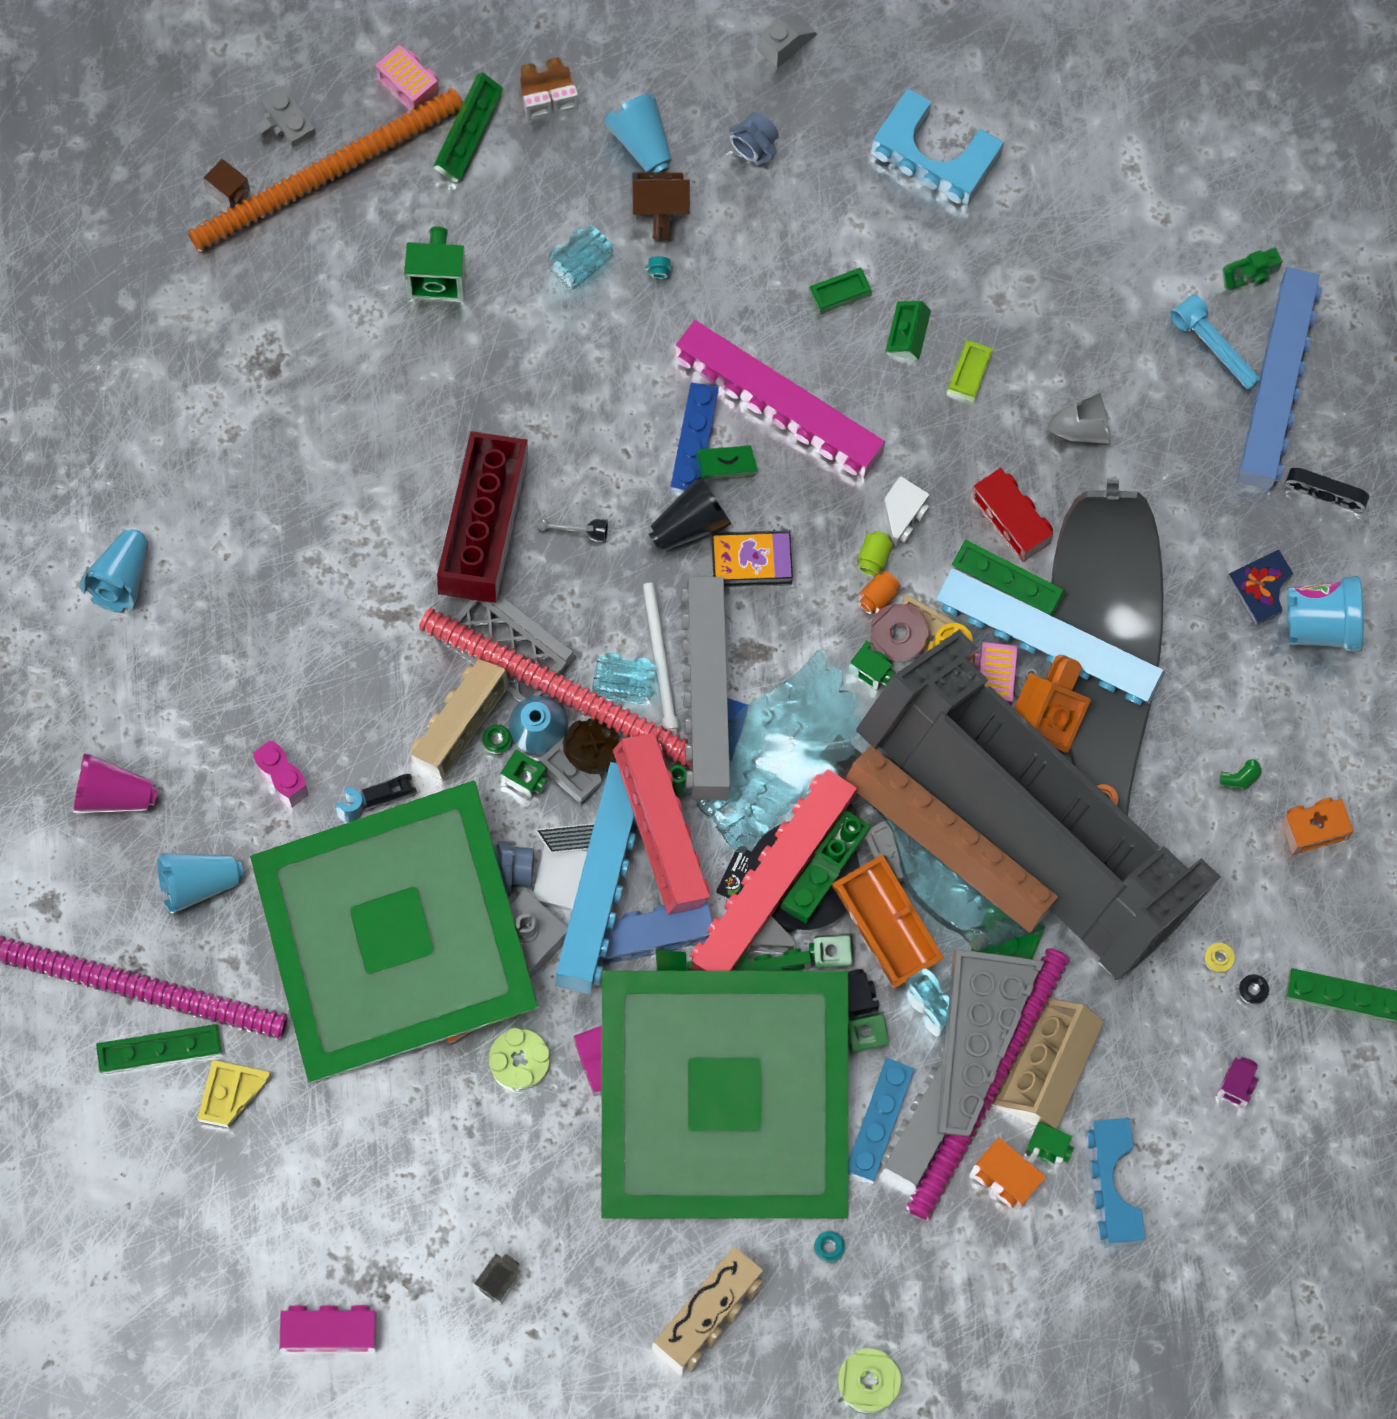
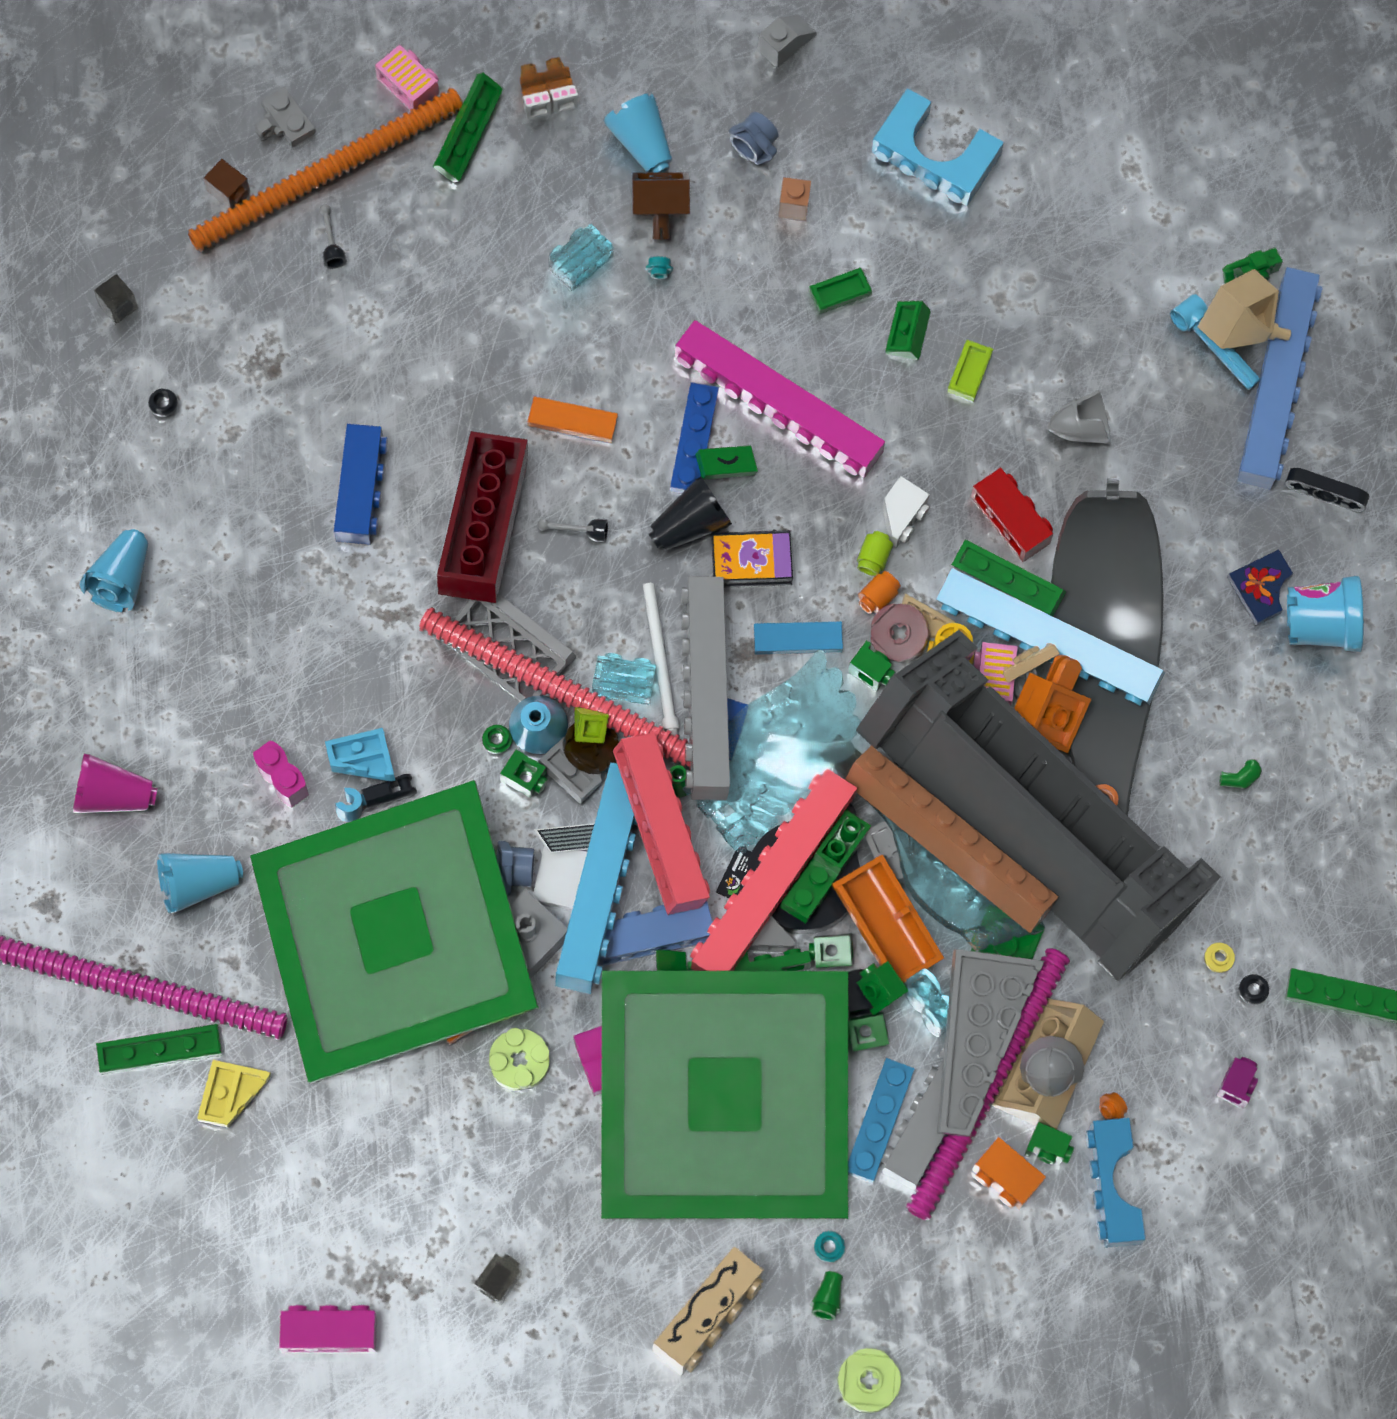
green brick [404,226,466,301] -> none
tan slope [411,659,510,781] -> none
orange brick [1281,798,1354,855] -> none
none -> clear smoke brick [94,274,138,325]
none -> black plate [149,389,178,417]
none -> black hinge [320,204,347,269]
none -> medium azure wing [325,728,395,781]
none -> blue brick [334,424,388,545]
none -> orange tile [527,396,618,443]
none -> lime slope [575,707,609,743]
none -> dark azure tile [754,621,843,655]
none -> nougat brick [778,177,811,221]
none -> green cone [810,1271,843,1320]
none -> green brick [856,961,909,1015]
none -> tan tile [1003,643,1060,683]
none -> light grey helmet [1020,1036,1084,1097]
none -> orange plate [1099,1092,1127,1120]
none -> tan piece [1197,269,1291,349]

